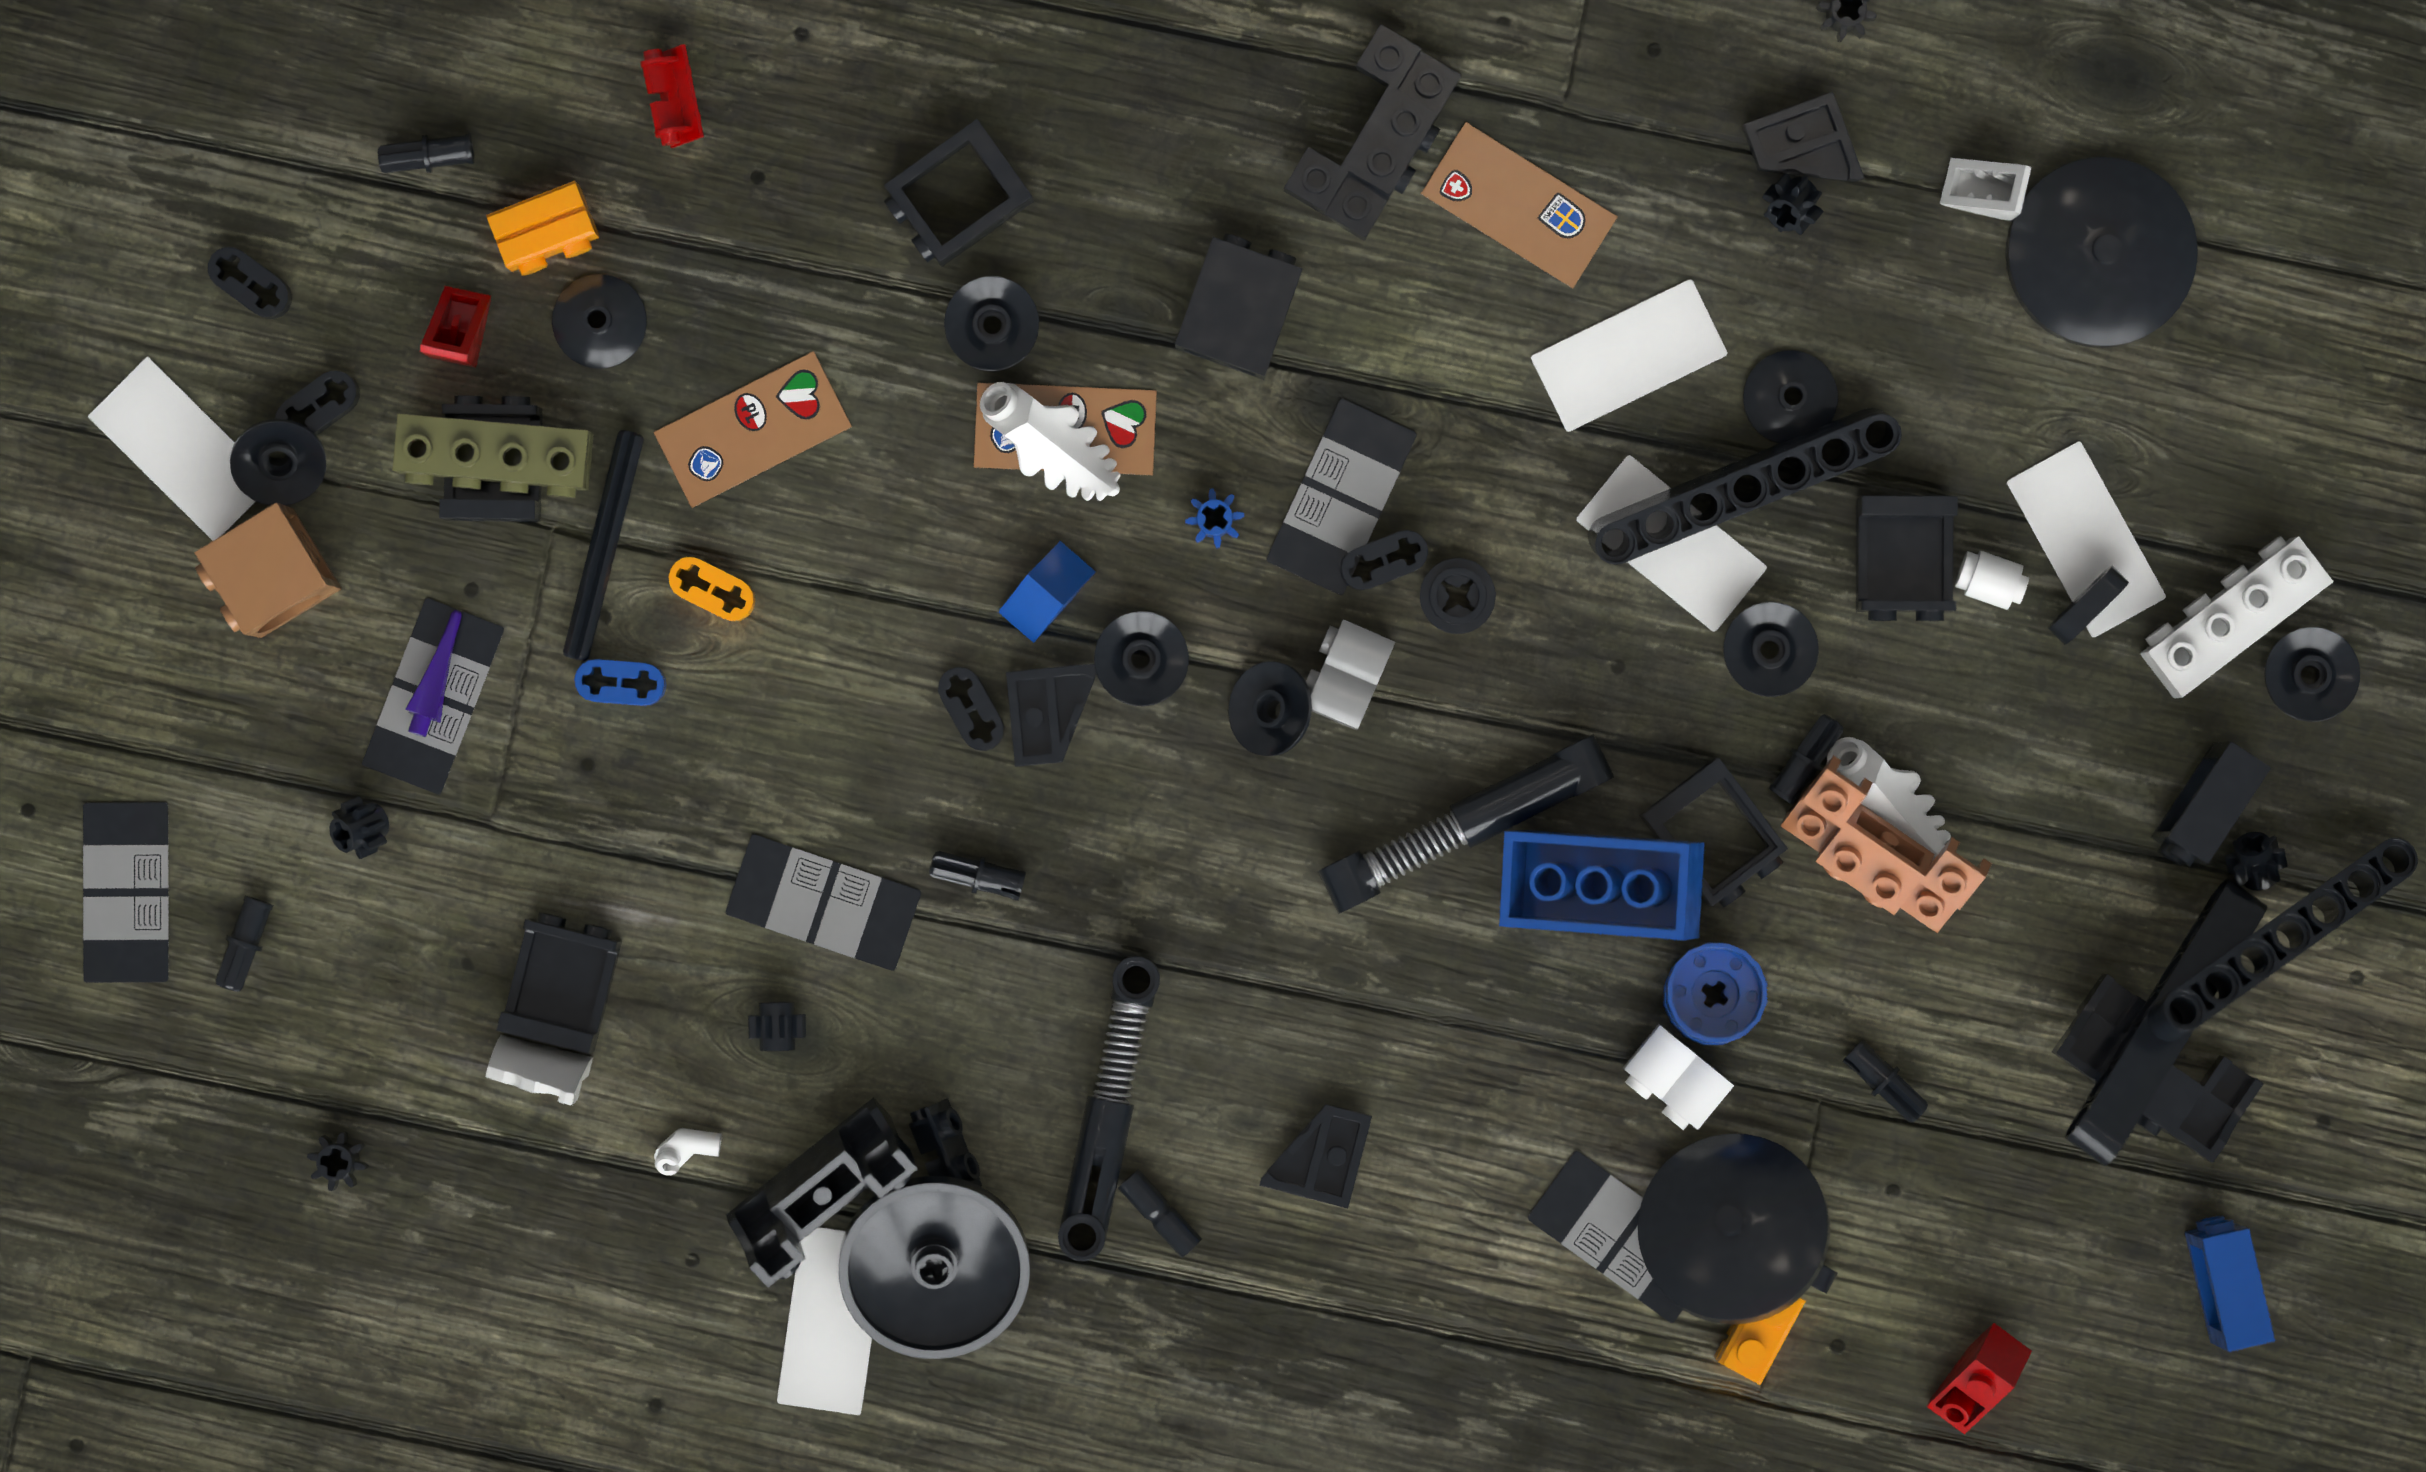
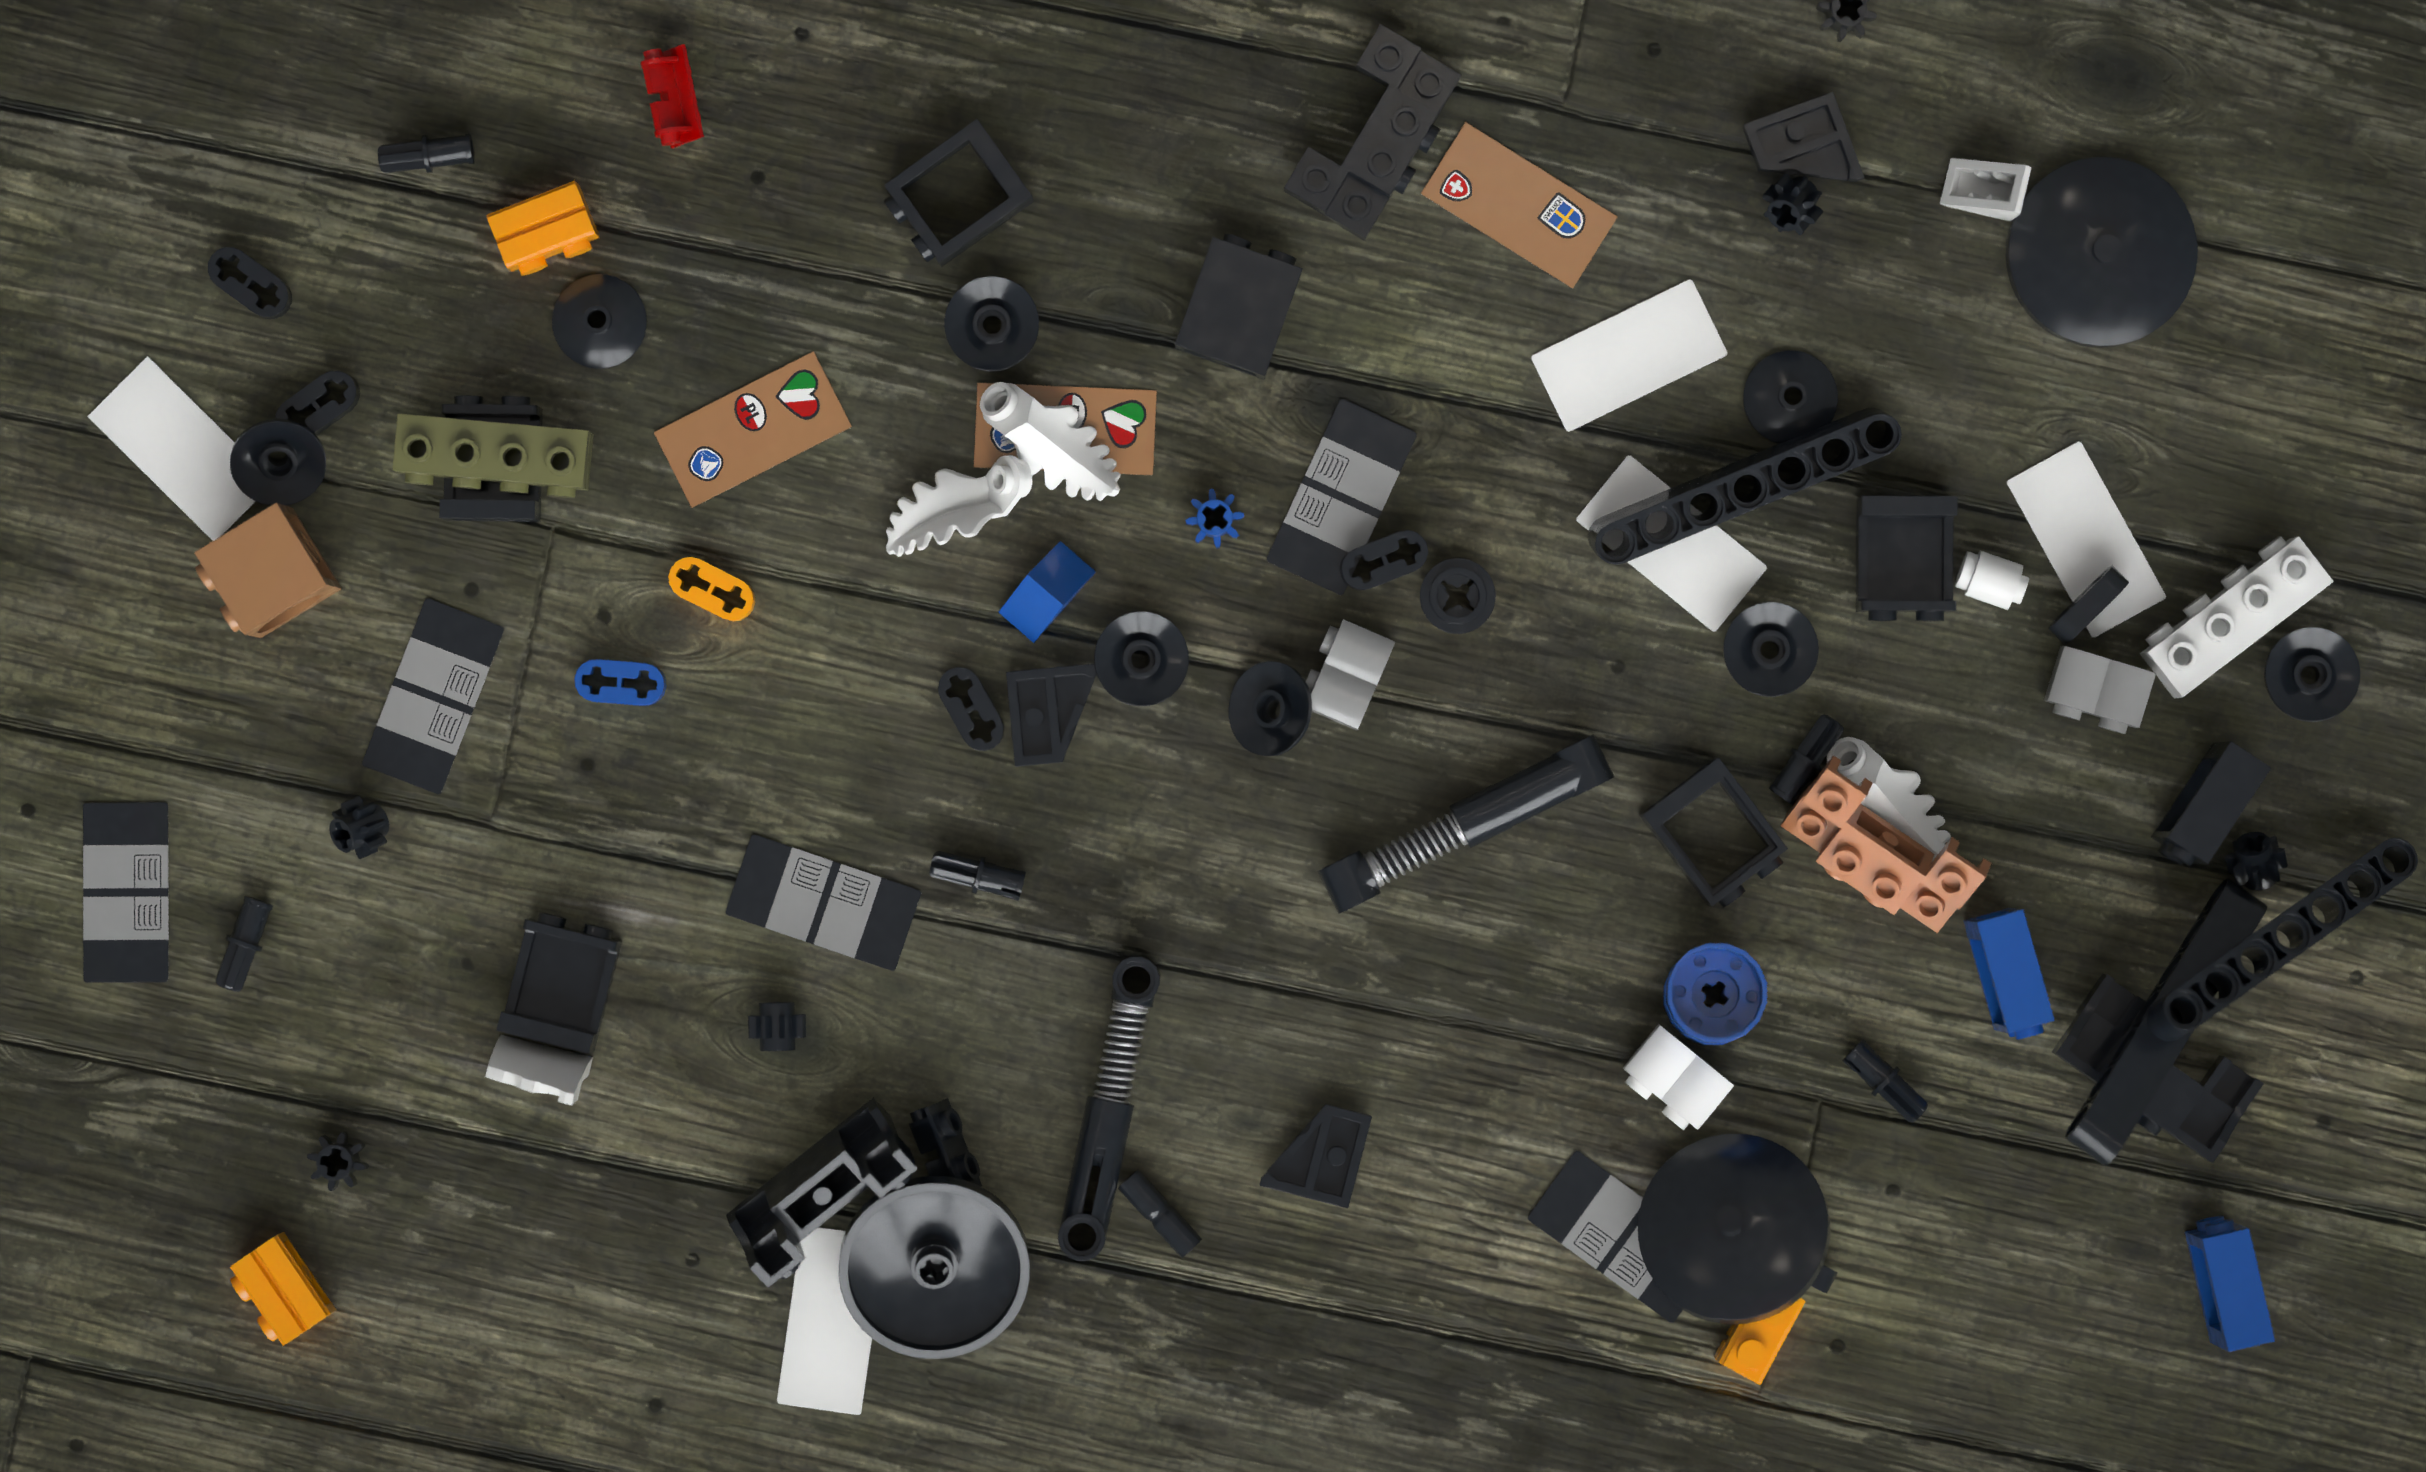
dark purple piece [405,610,462,737] -> none
red slope [420,286,491,368] -> none
black axle [563,430,644,661] -> none
white arm [654,1128,722,1175] -> none
blue brick [1499,830,1705,940] -> none
red slope [1926,1323,2032,1435] -> none
none -> light orange brick [230,1232,336,1346]
none -> white plant [886,455,1032,557]
none -> blue window [1963,908,2055,1039]
none -> light grey brick [2044,646,2156,734]

